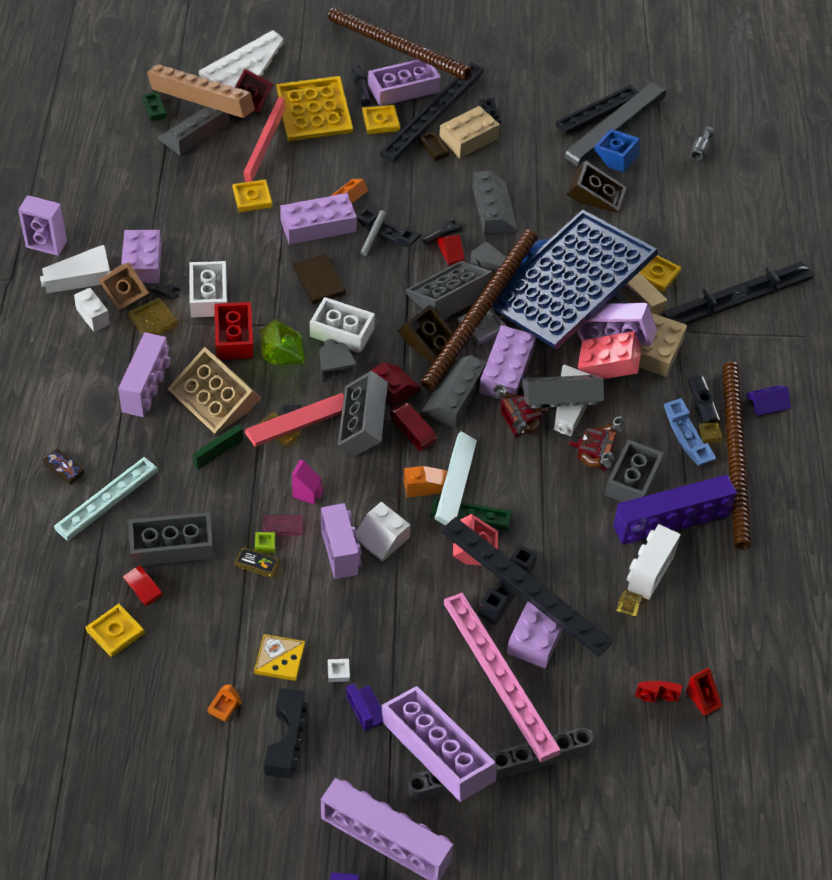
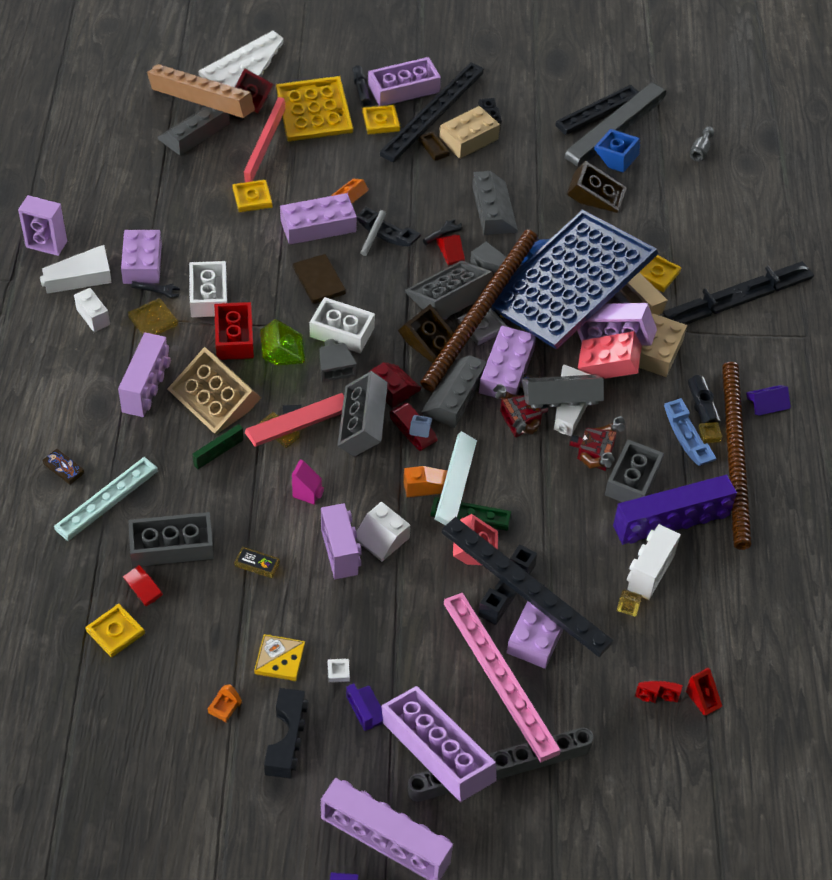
medium nougat slope [99,262,149,311] -> none
dark green plate [142,92,167,121] -> none
lime tile [255,532,276,553] -> none
clear pink tile [262,515,303,535] -> none
reddish brown piece [328,8,472,81] -> none
none -> sand blue slope [410,415,432,438]

